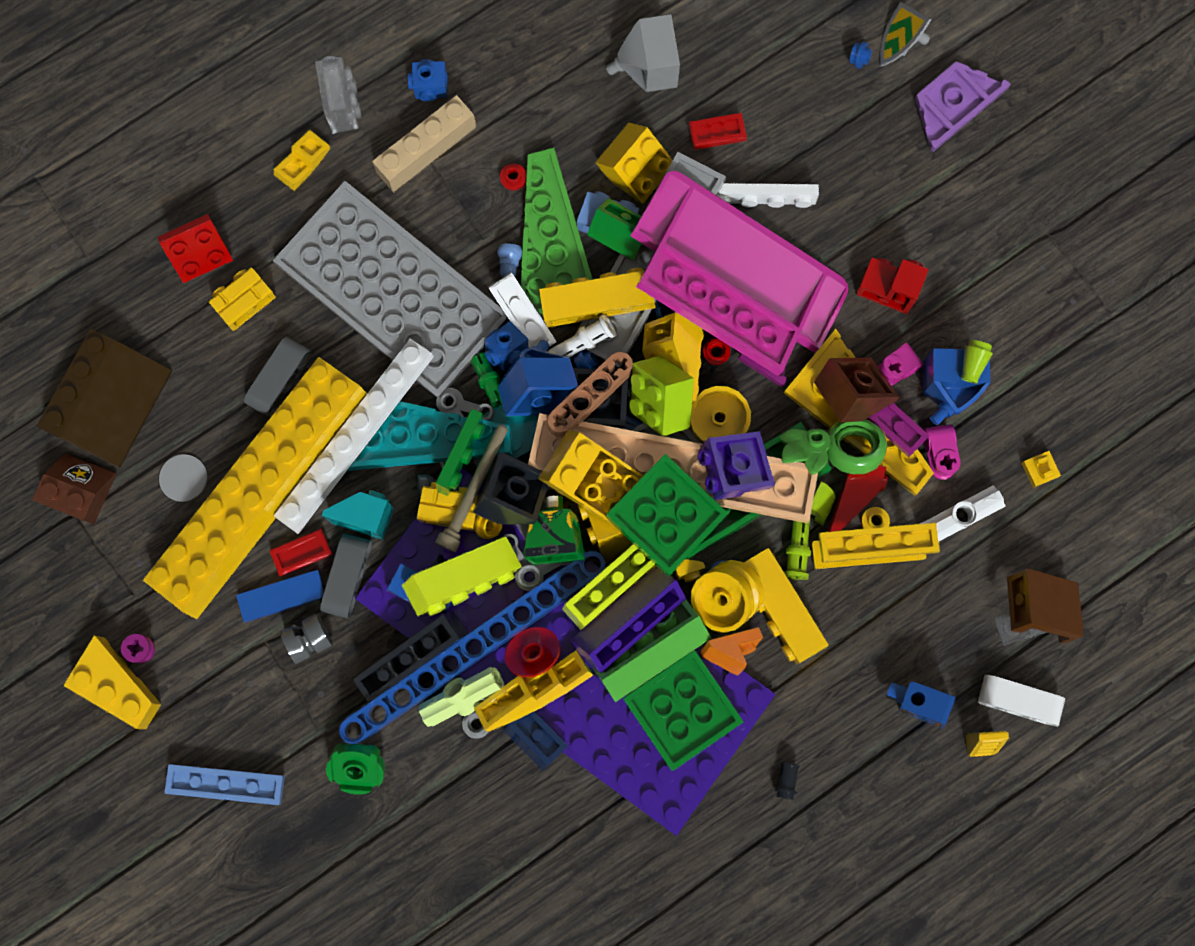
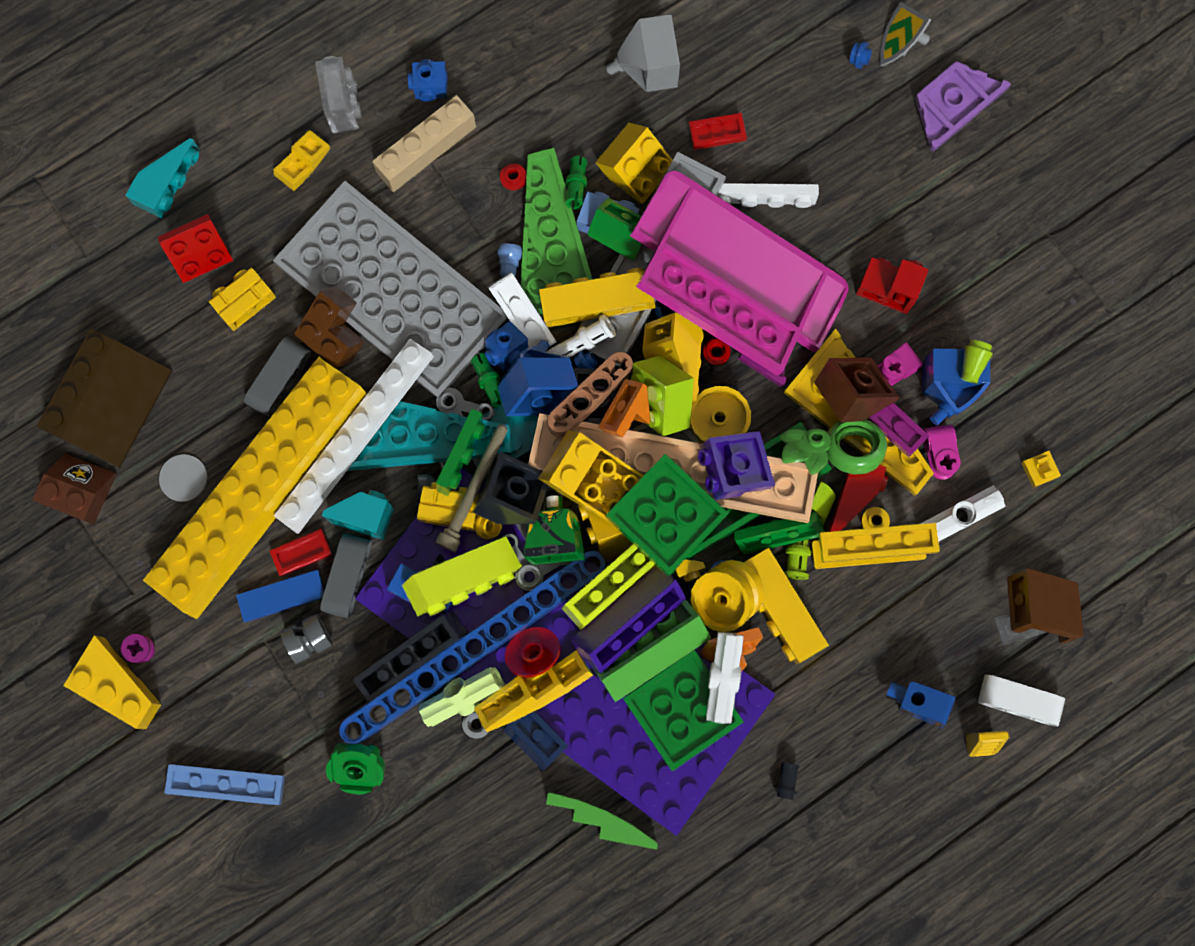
none -> teal slope [125,138,200,218]
none -> reddish brown brick [294,286,365,369]
none -> bright green slope [546,792,658,849]
none -> green pin [565,156,587,209]
none -> orange slope [598,379,650,438]
none -> white piece [706,632,743,723]
none -> green plate [734,512,824,555]

